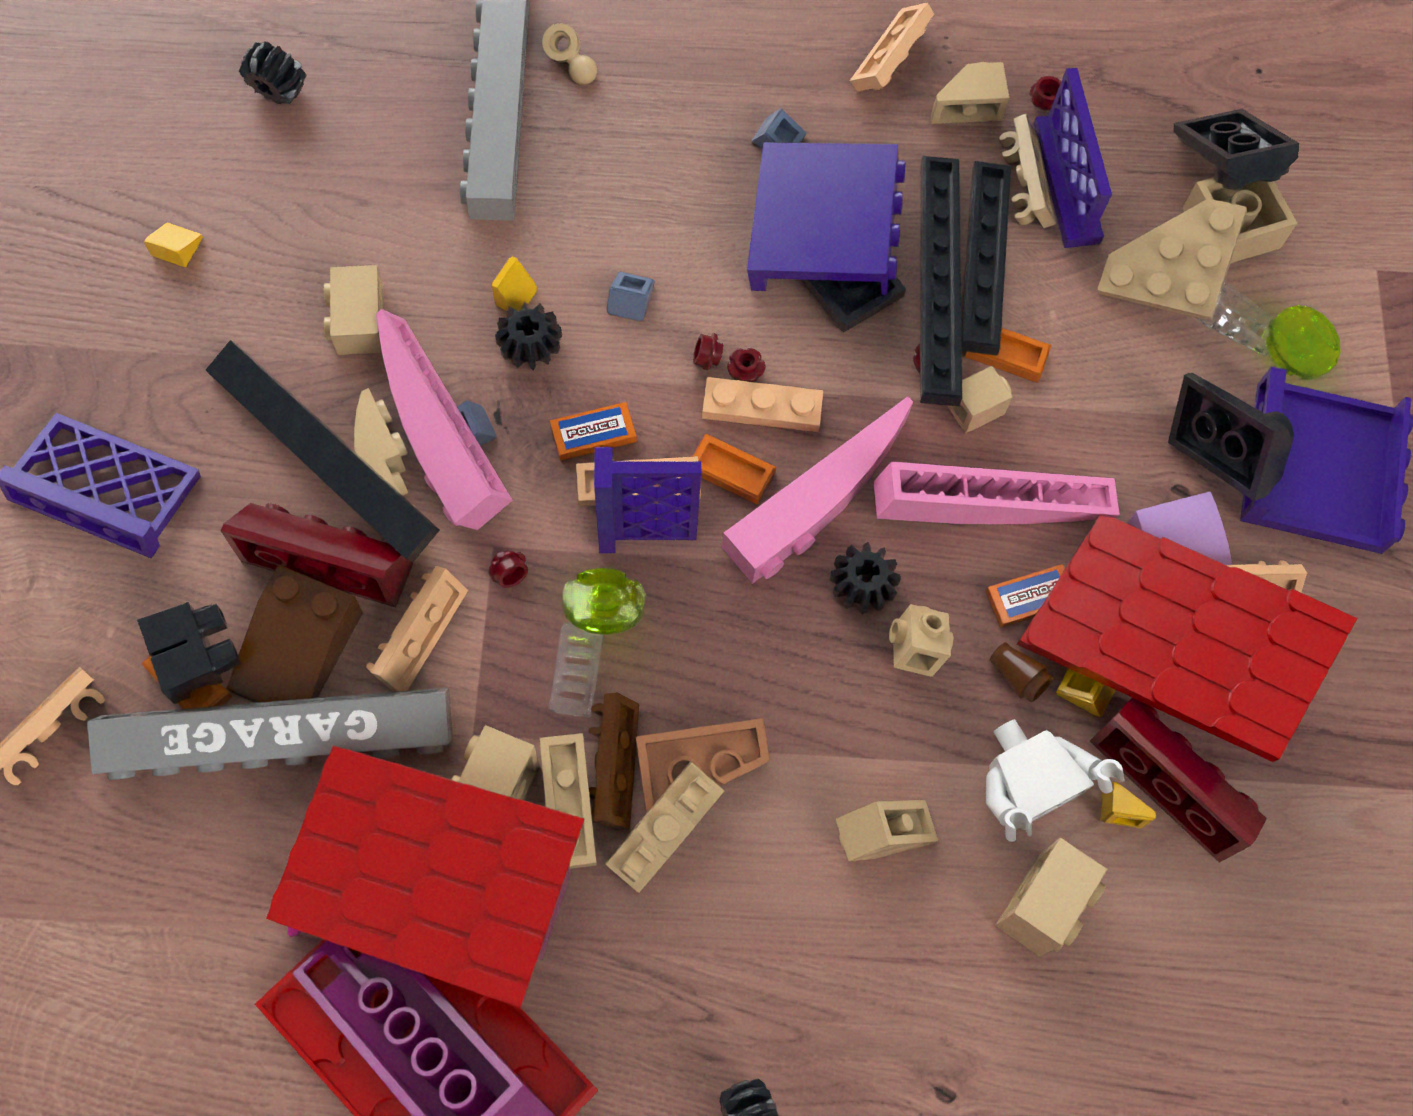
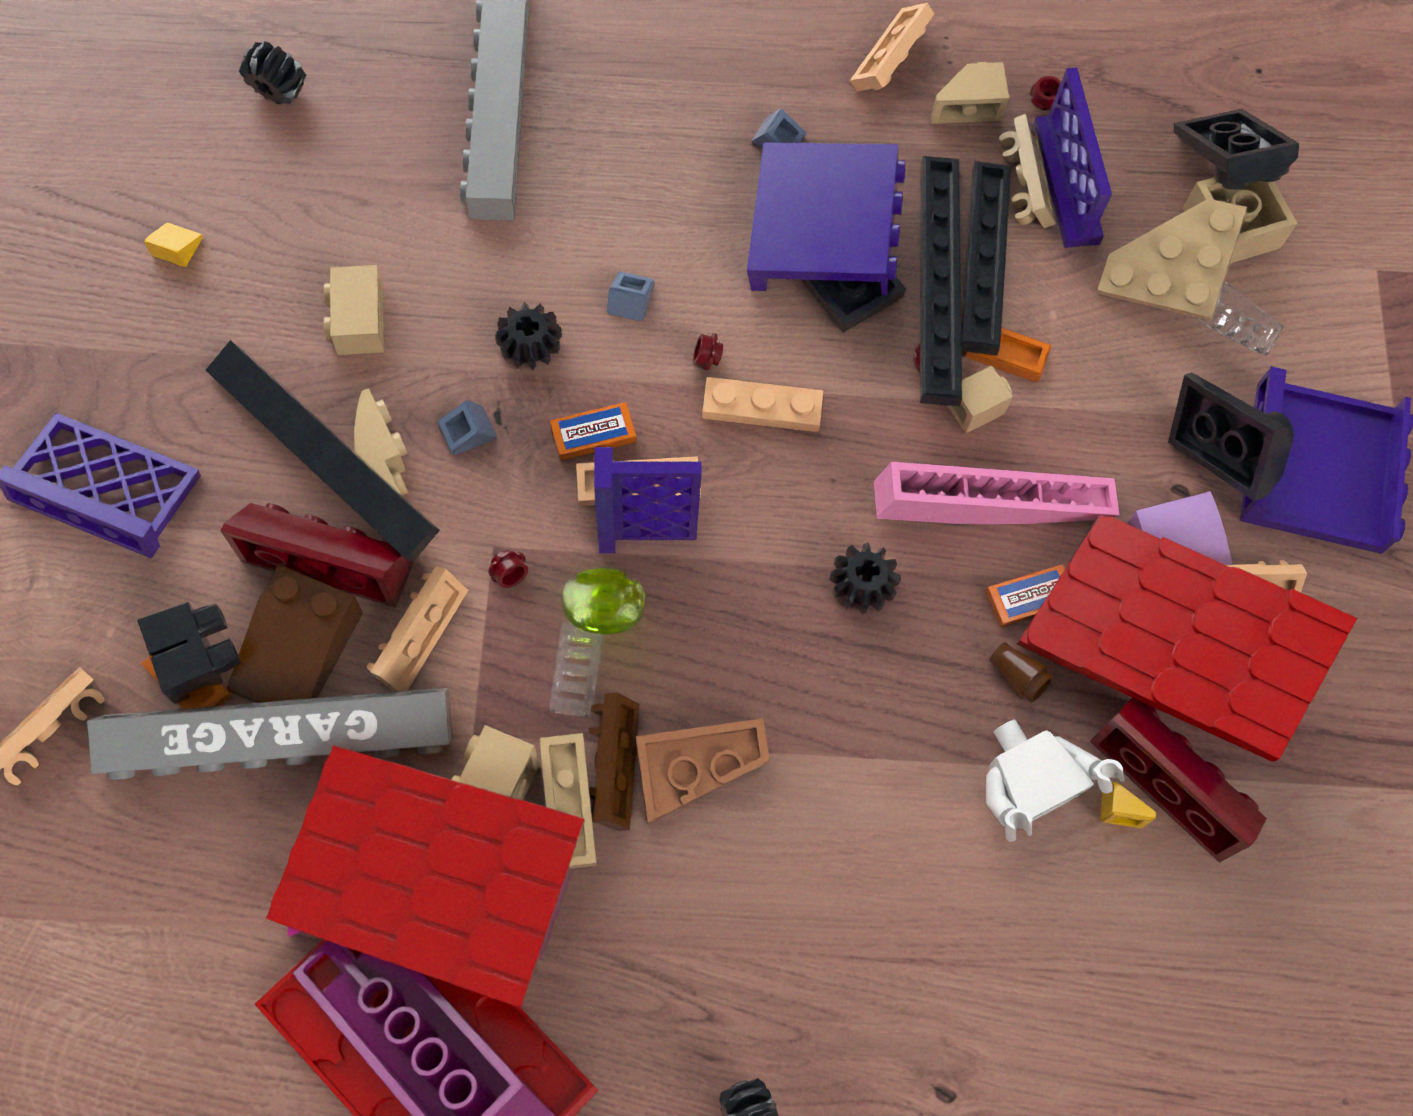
bright pink slope [376,309,513,530] -> none
yellow slope [491,256,537,311] -> none
tan plate [542,23,597,85] -> none
tan plate [605,762,724,893] -> none
orange tile [692,433,777,505] -> none
bright pink slope [722,397,913,584] -> none
dark red plate [727,348,766,382] -> none
tan slope [836,800,938,861] -> none
tan brick [889,604,954,677] -> none
tan brick [995,837,1107,957] -> none
yellow slope [1056,668,1115,717] -> none
clear neon green tile [1266,305,1341,381] -> none

